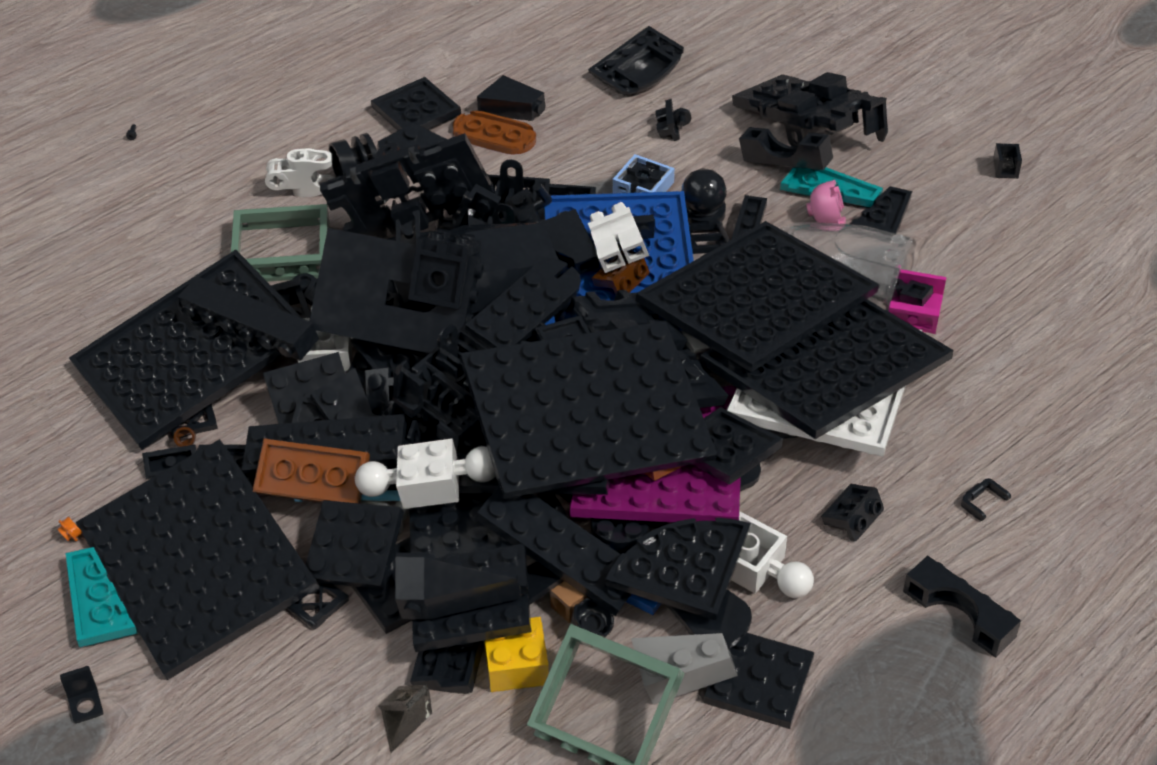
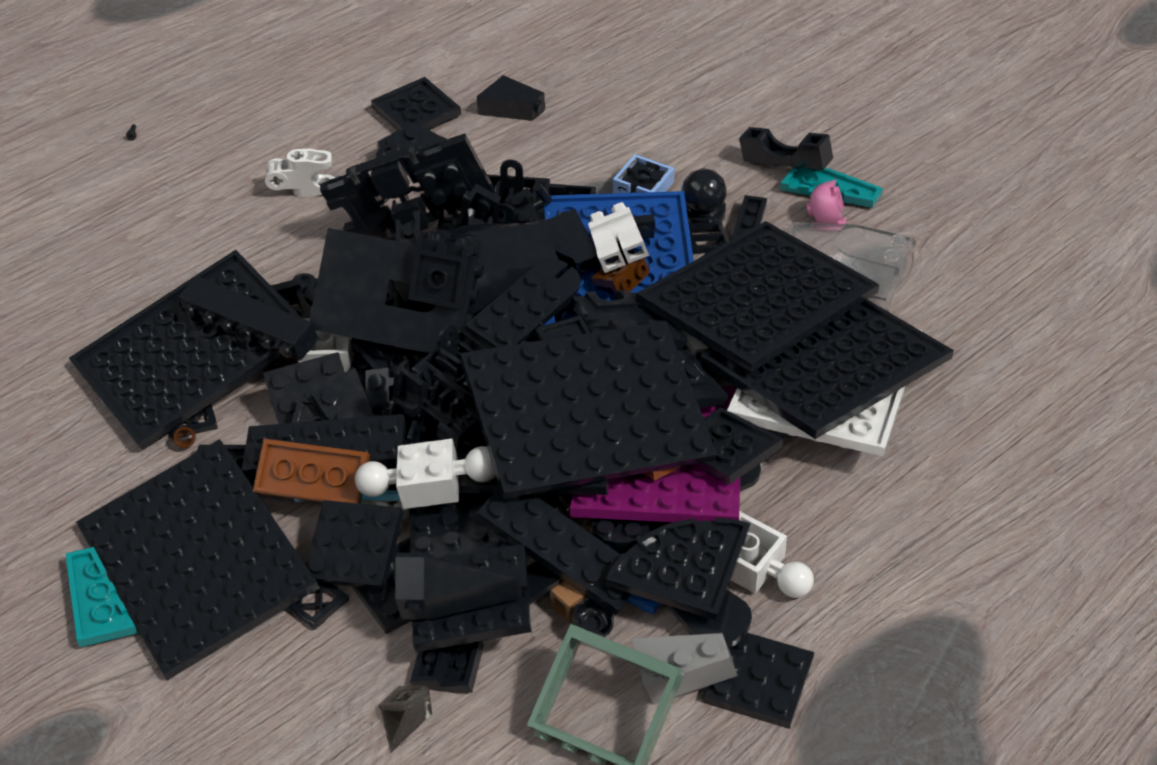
orange plate [57,516,82,541] -> none
black bracket [60,666,104,724] -> none
black slope [142,444,197,479] -> none
sand green window [231,204,330,282] -> none
black wheel [329,133,377,177] -> none
dark orange tile [453,111,536,154] -> none
yellow piece [484,617,549,692] -> none
black slope [588,26,684,95] -> none
black hips [655,99,692,141] -> none
black piece [732,72,888,146] -> none
black bracket [821,484,884,542] -> none
black wing [849,186,912,241] -> none
black plate [886,278,933,306] -> none
dark pink panel [889,269,947,334] -> none
black arch [903,555,1021,658] -> none
black piece [961,478,1011,521] -> none
black window [993,143,1022,179] -> none

